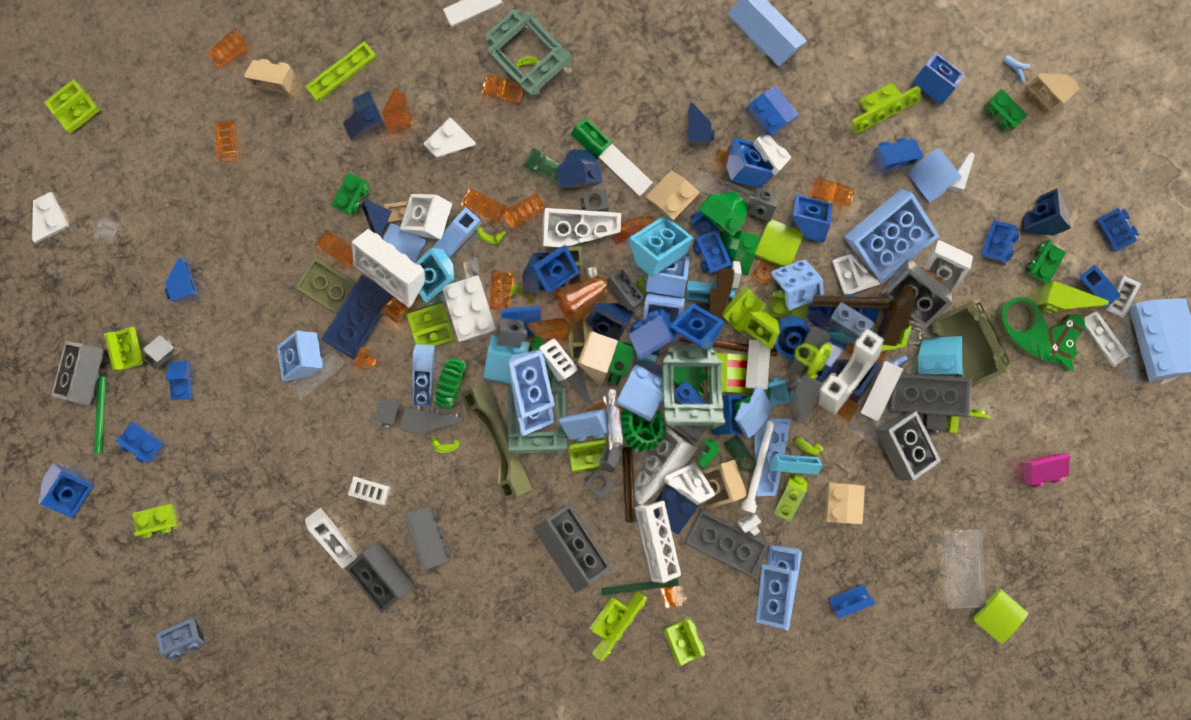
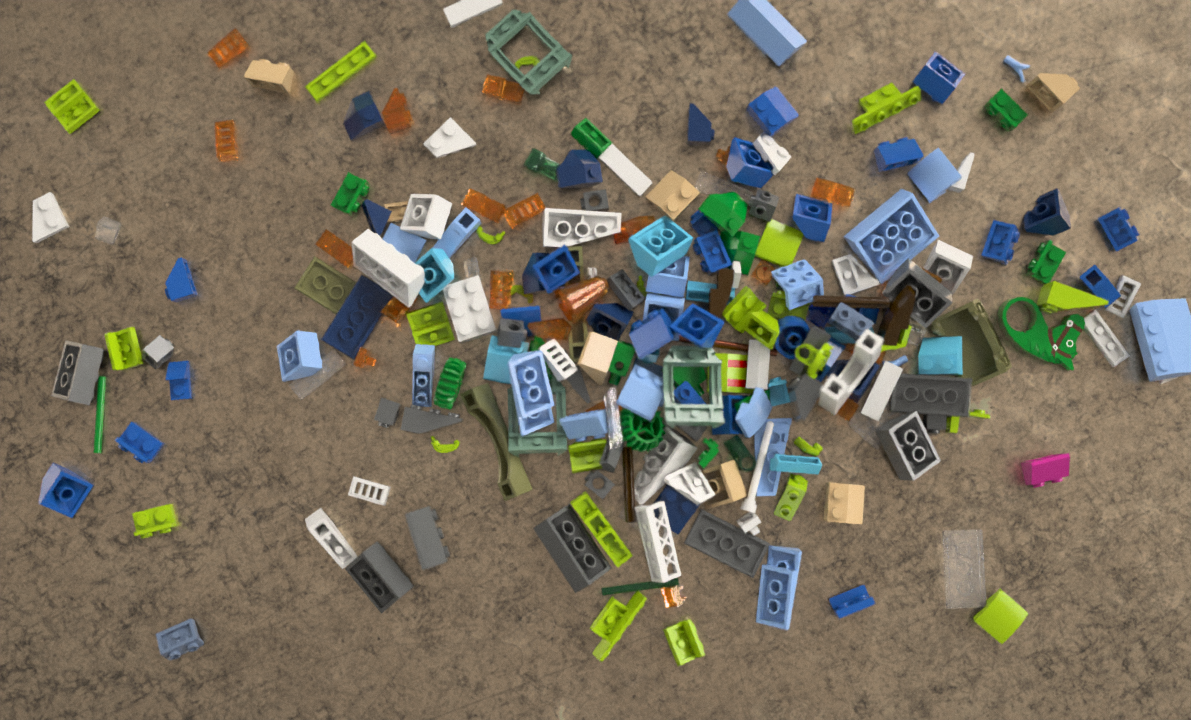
none -> lime slope [570,491,633,568]

